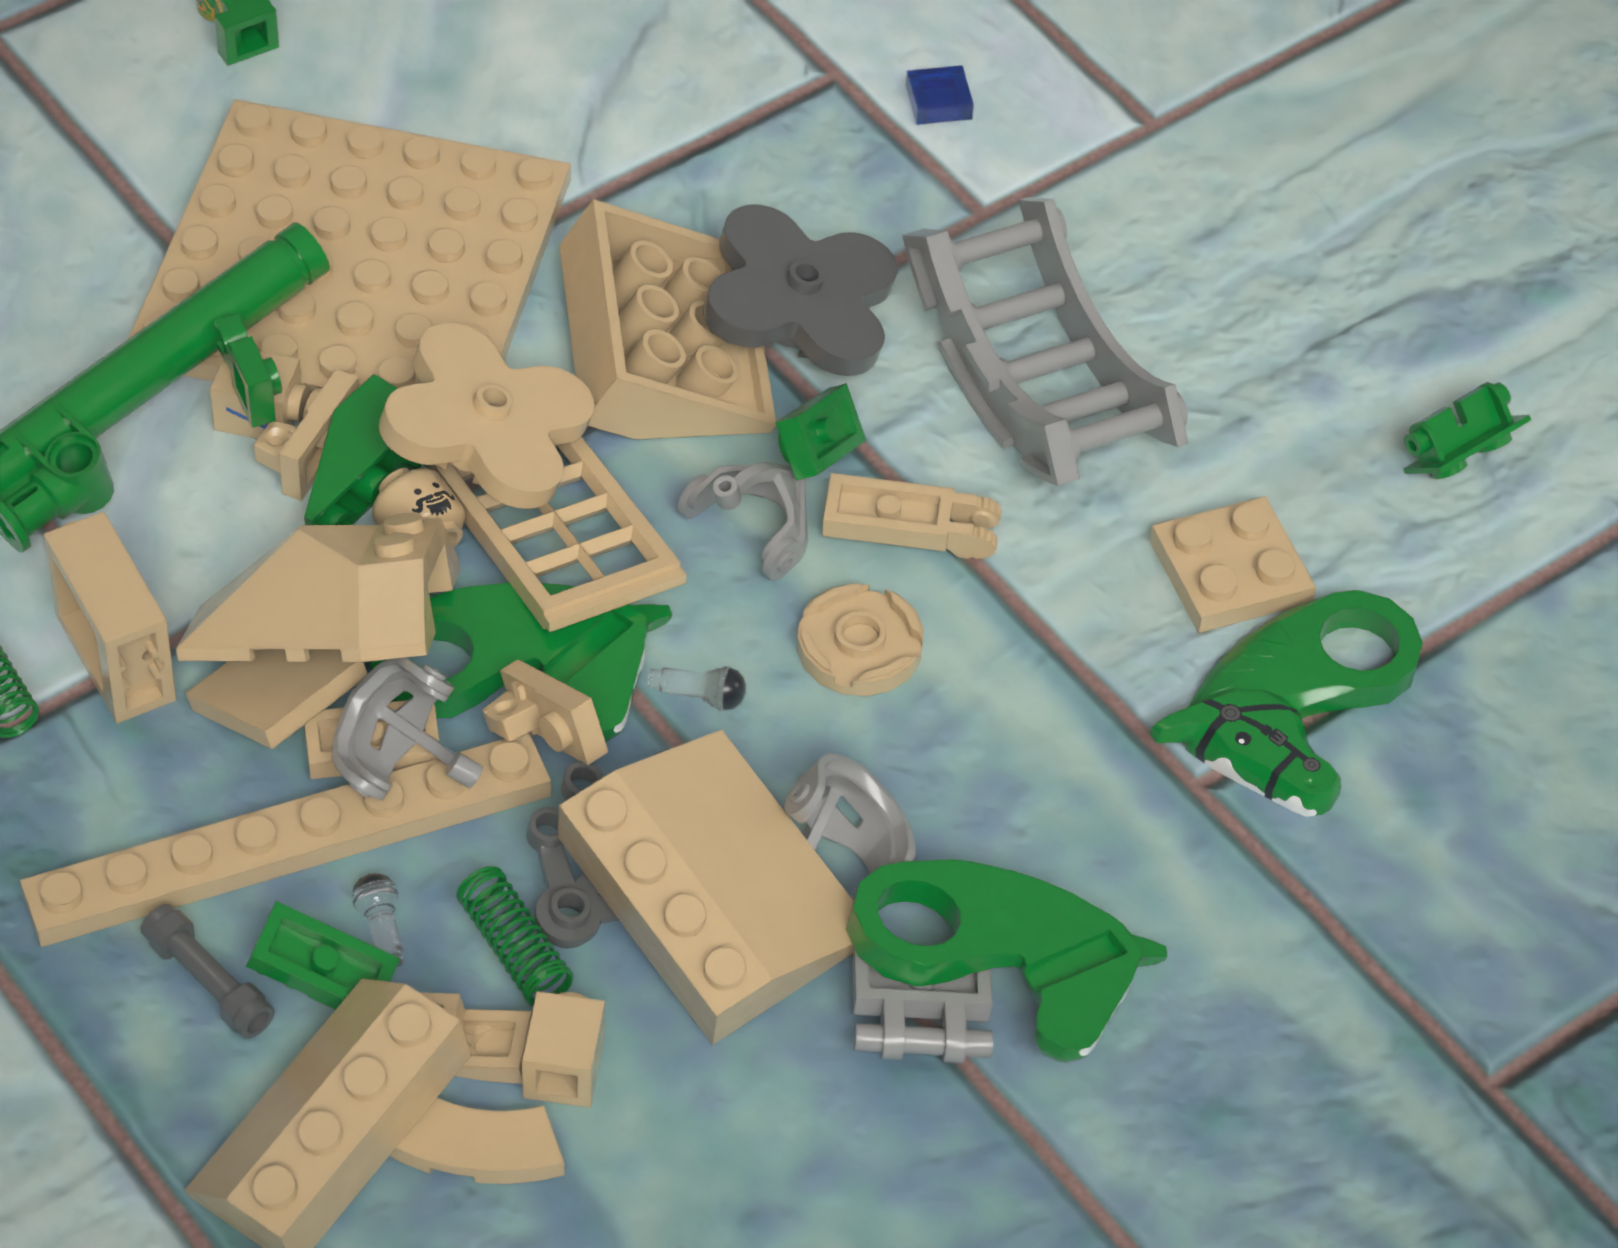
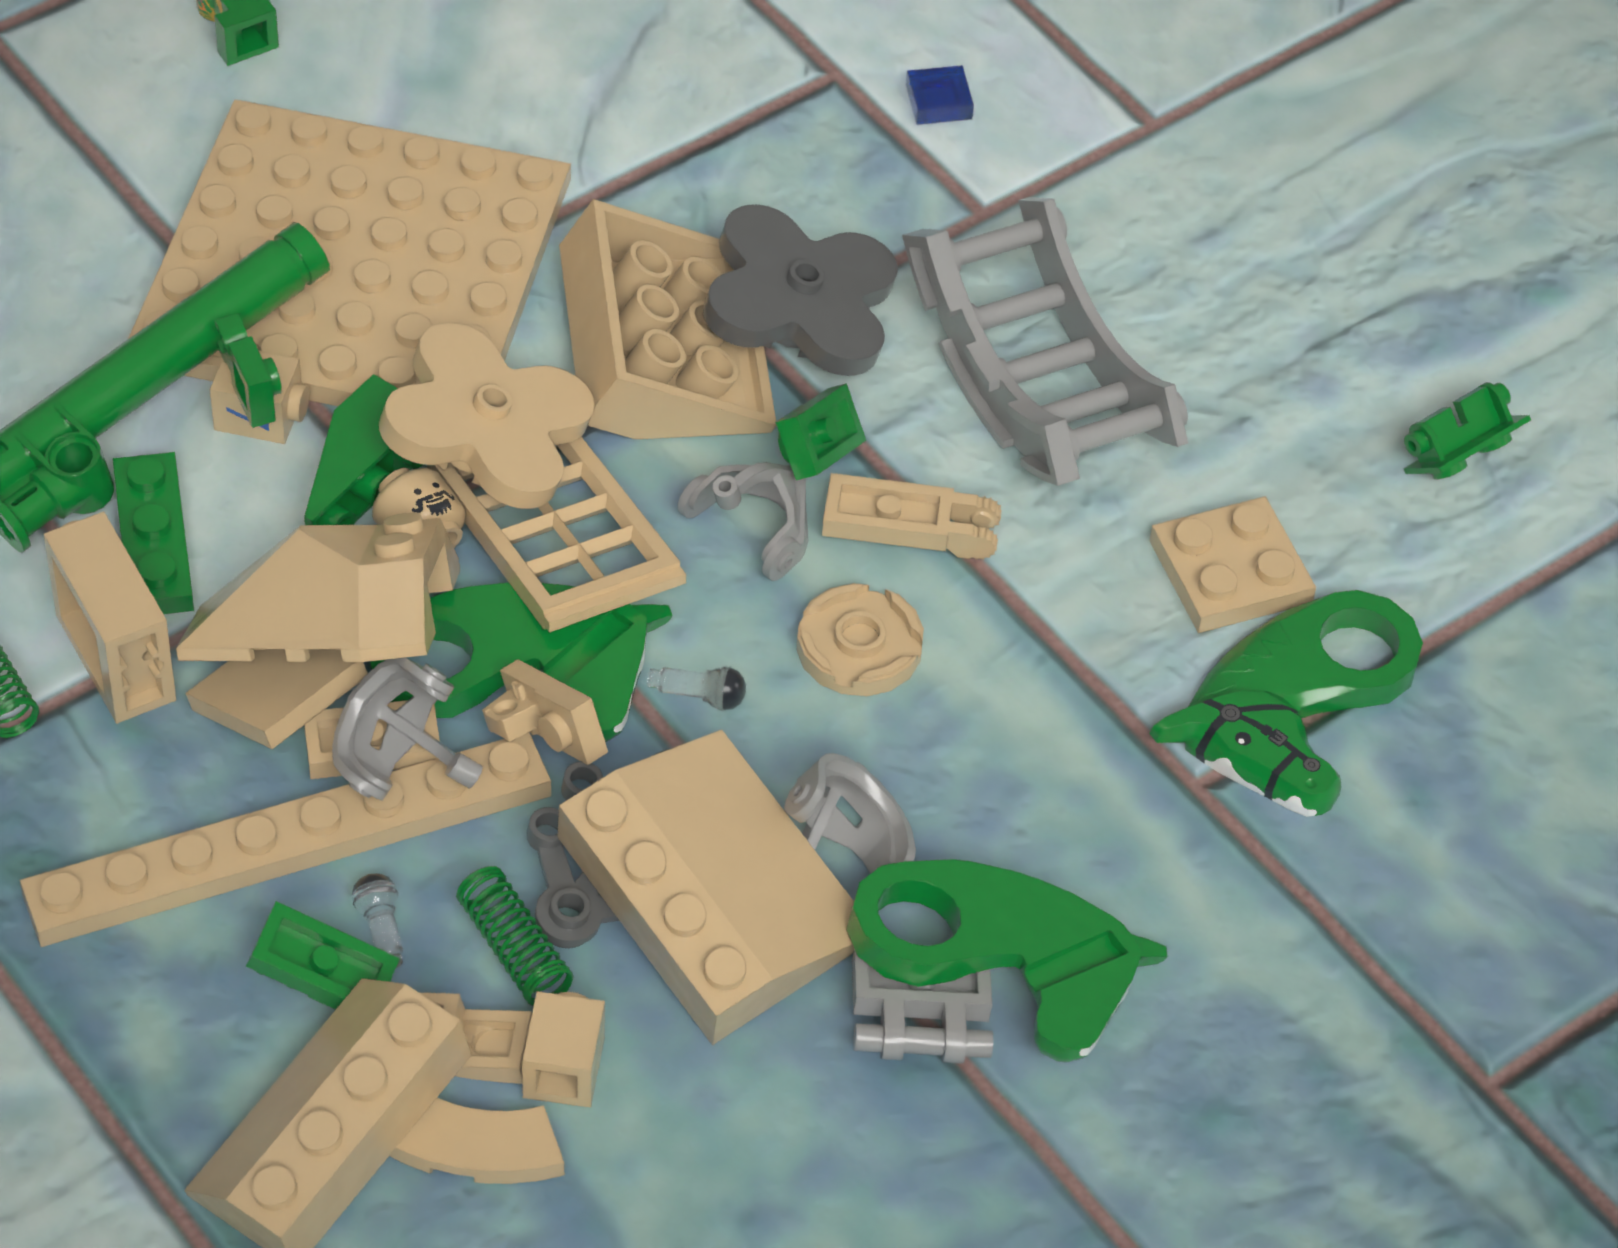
dark grey bar [141,904,274,1039] -> none
tan hinge [254,369,359,501] -> none
none -> green plate [112,452,194,614]

